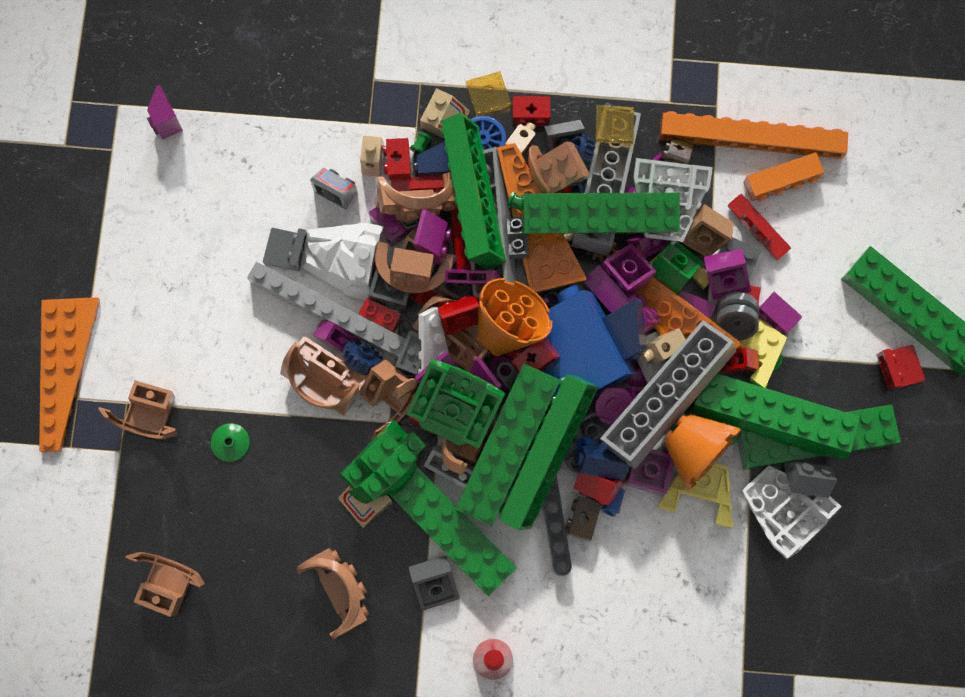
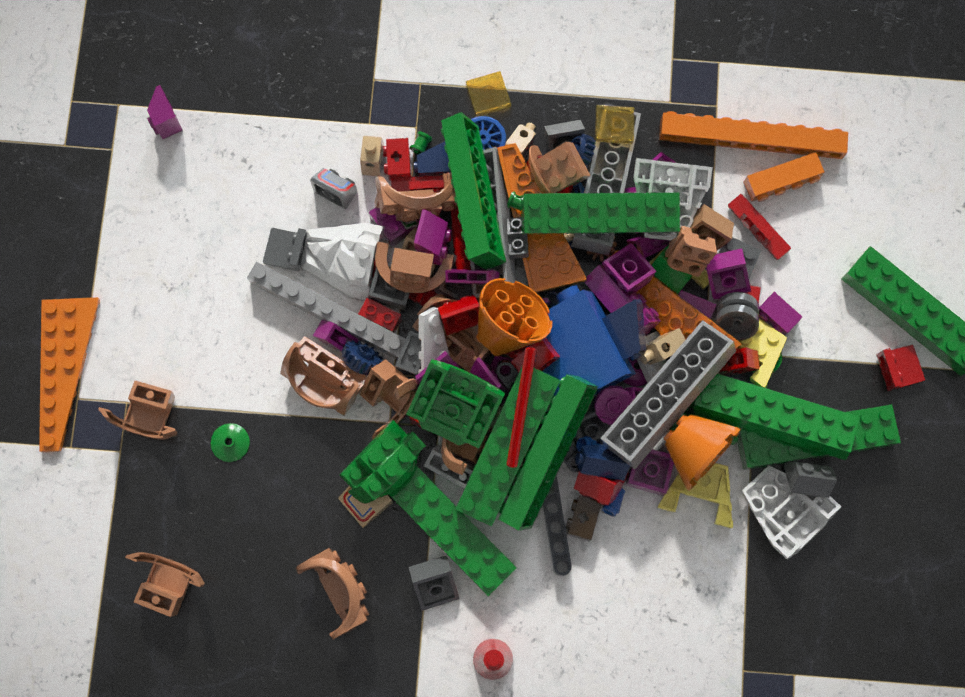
tan slope [420,88,470,139] -> none
red brick [512,96,550,126] -> none
dark brown brick [661,137,694,164] -> none
none -> red axle [506,347,536,468]
none -> nougat hips [665,226,717,277]

